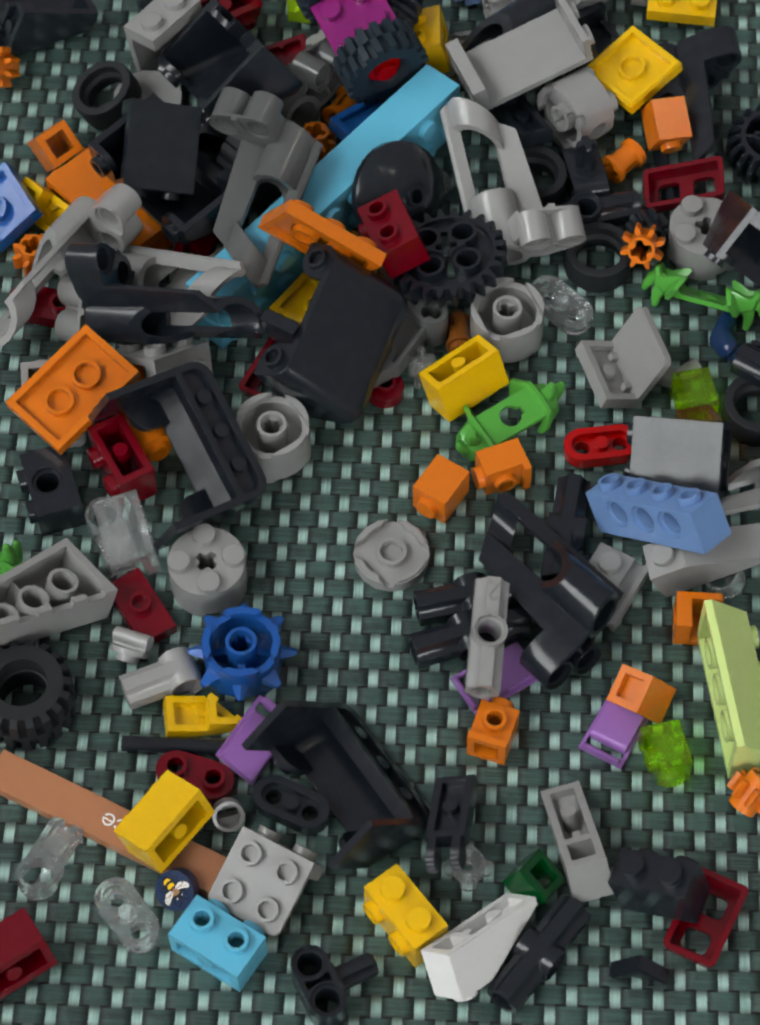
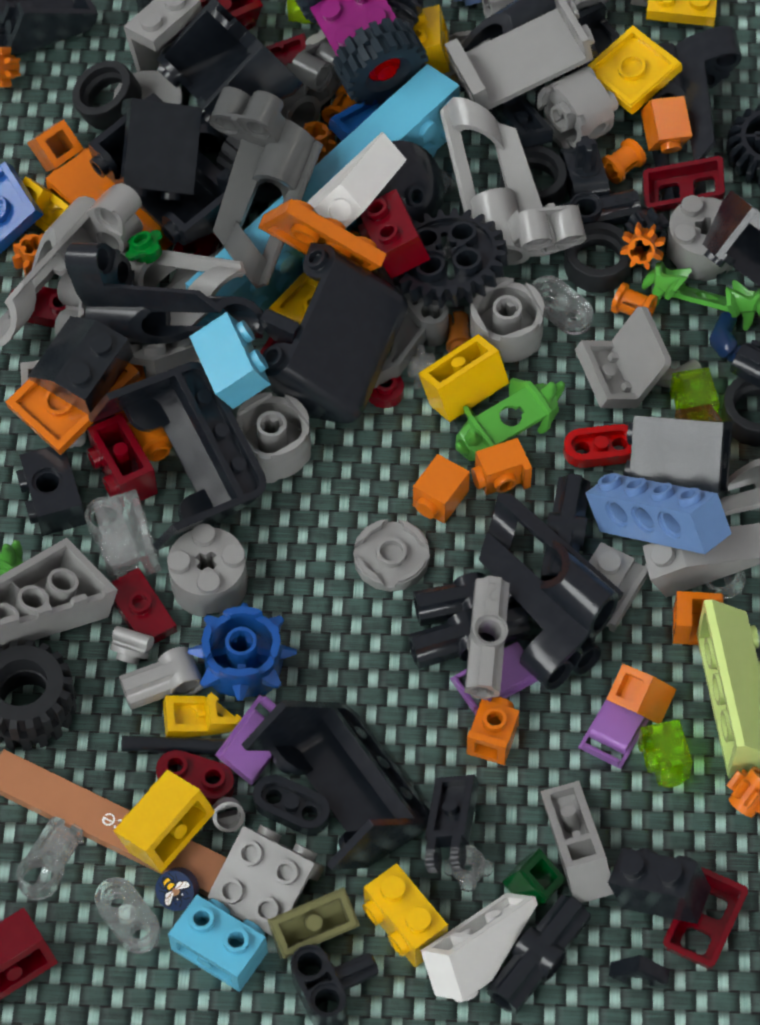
none -> black slope [28,316,134,415]
none -> green plate [125,230,163,264]
none -> medium azure brick [189,312,271,409]
none -> olive slope [267,887,360,959]
none -> white slope [307,132,406,229]
none -> orange bush [611,282,658,316]

